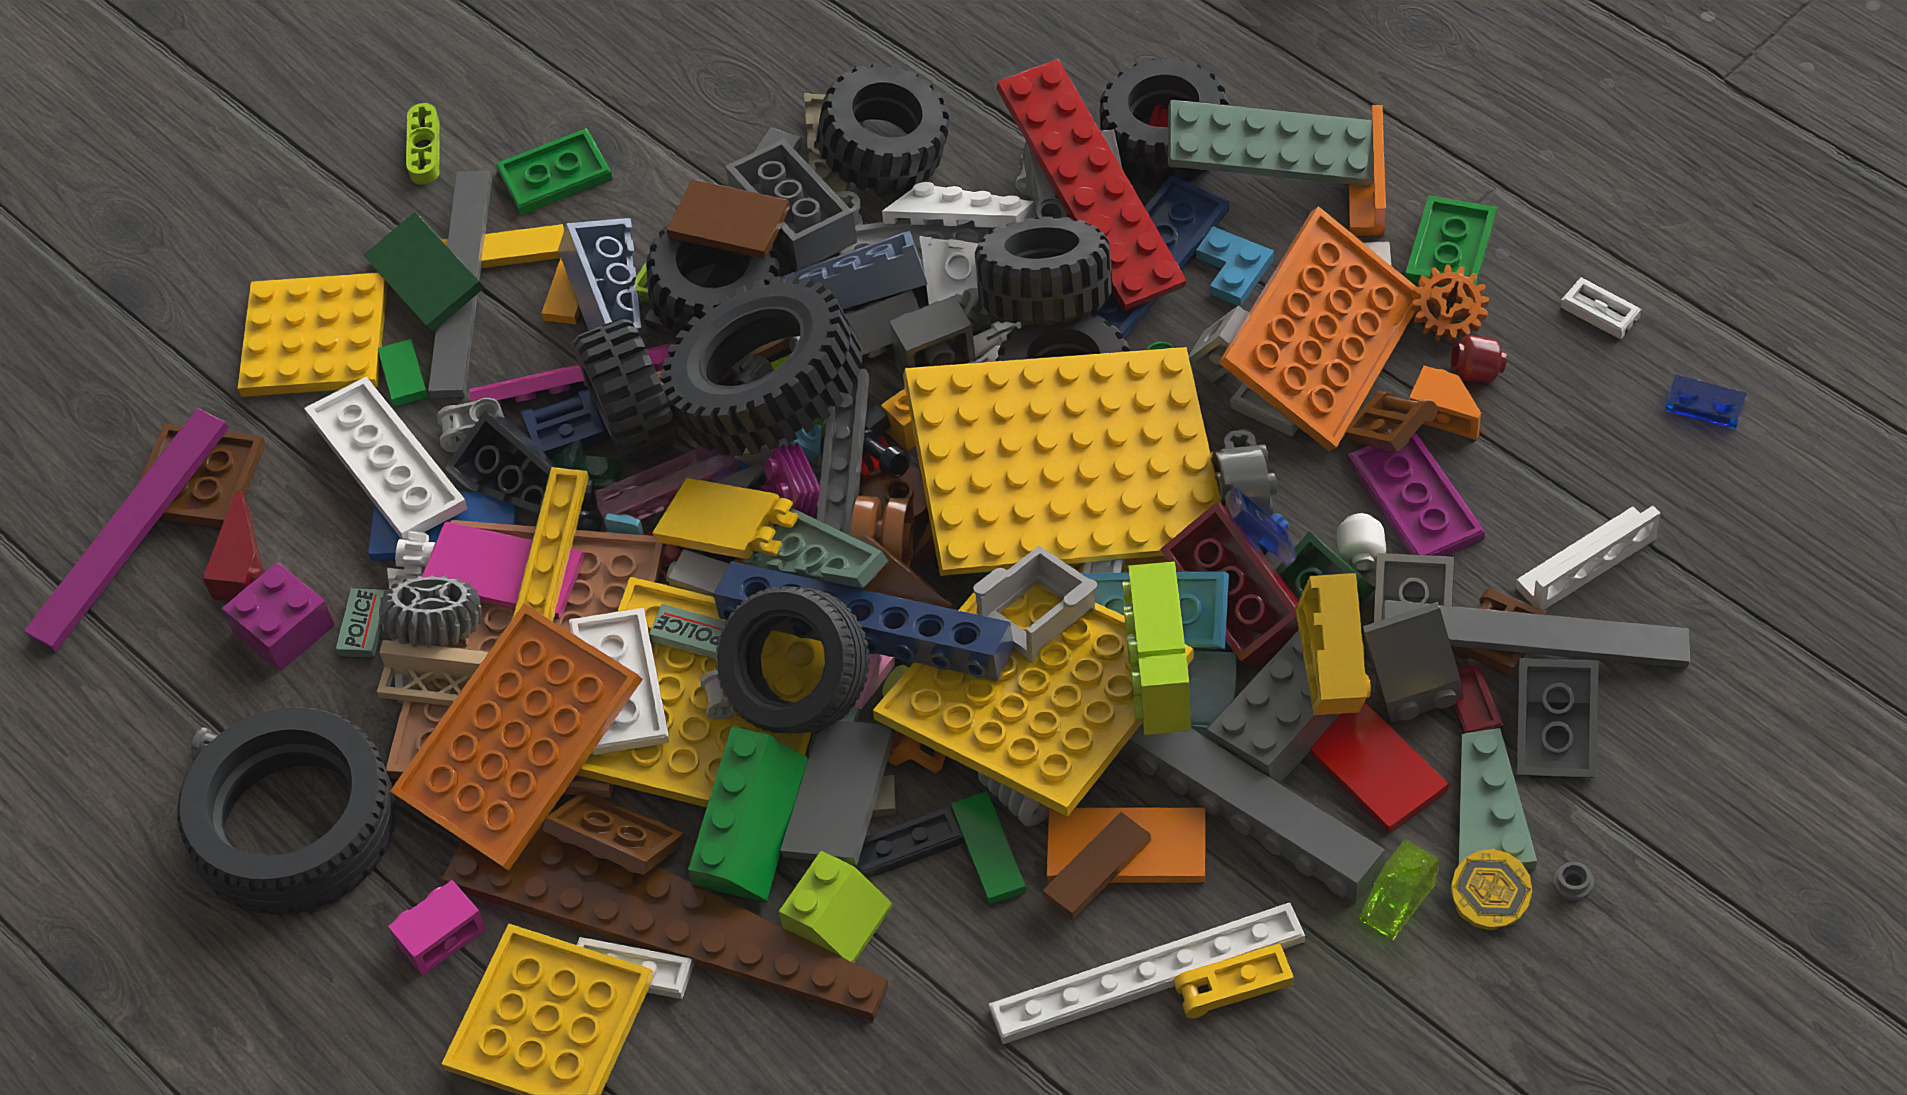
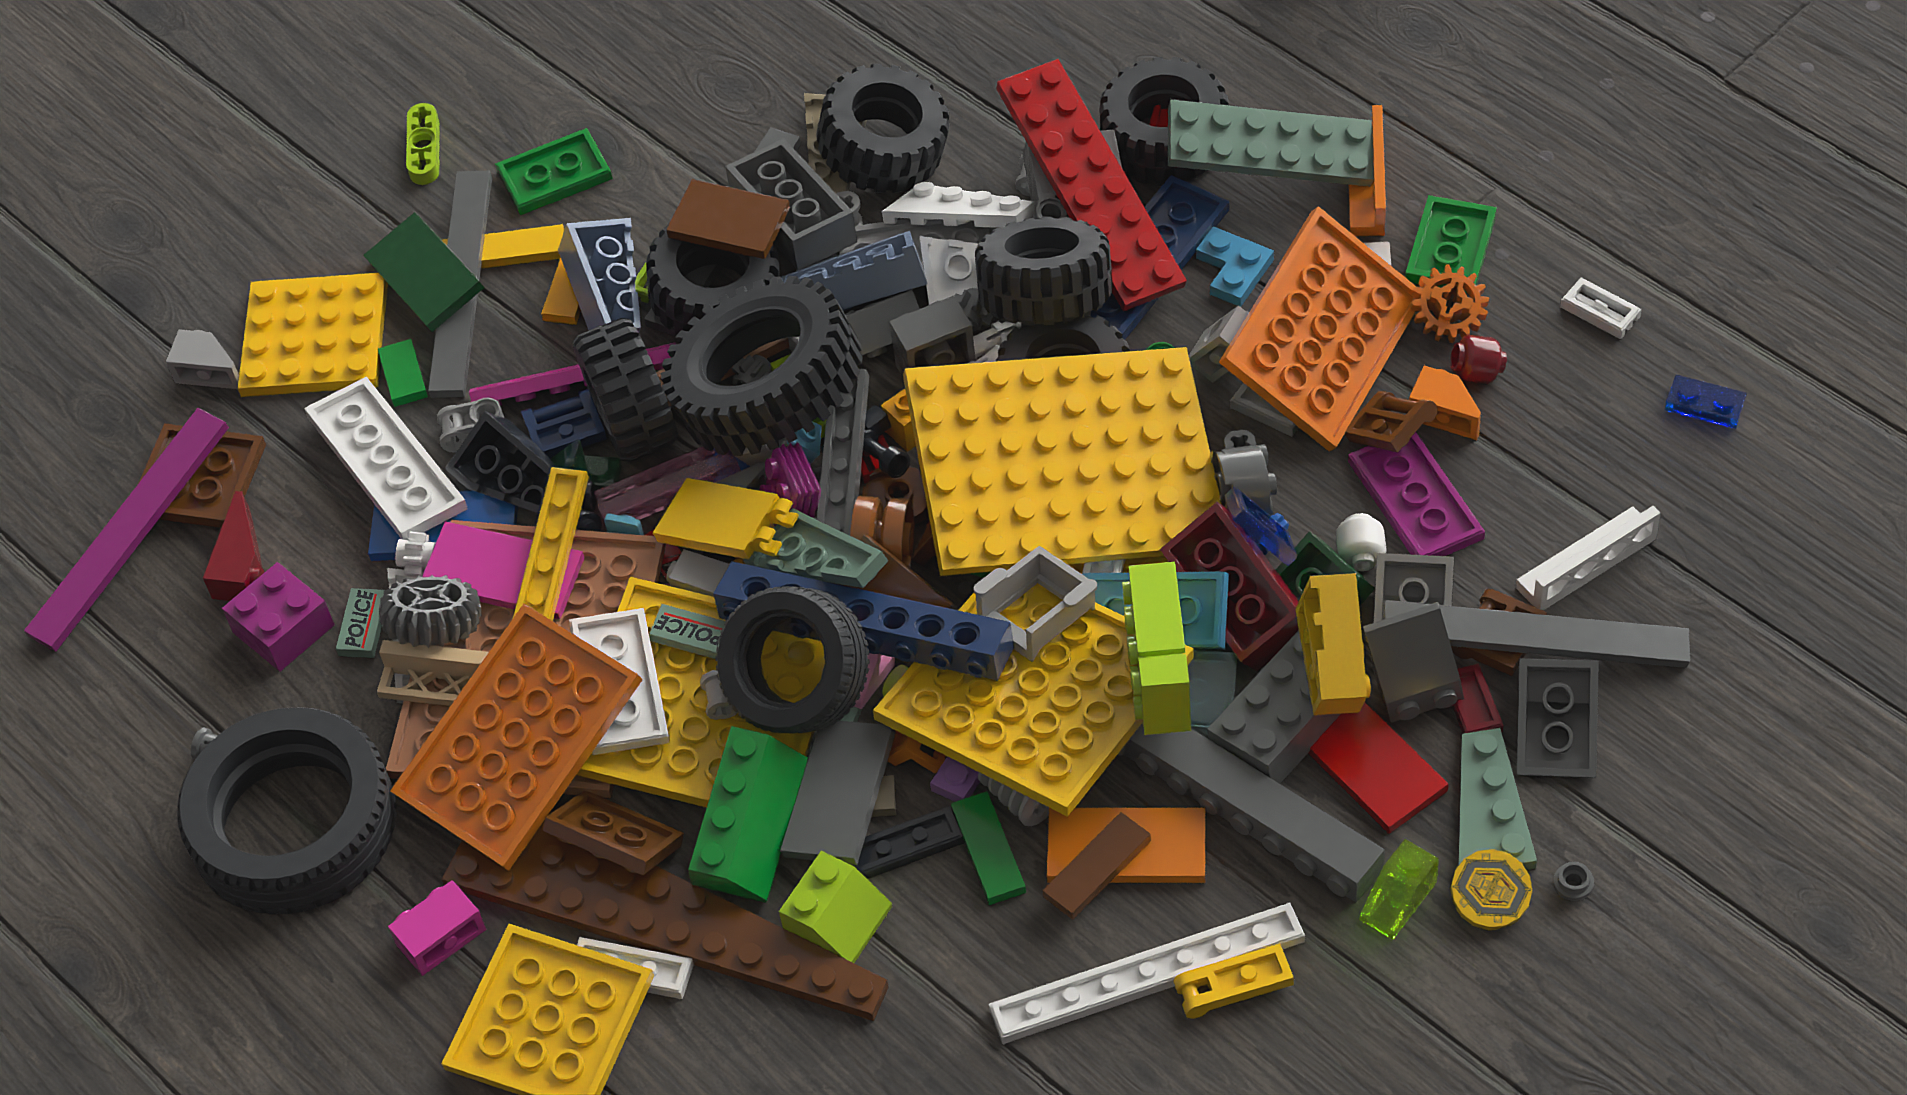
none -> light grey slope [166,329,239,389]
none -> medium lavender plate [930,756,980,802]

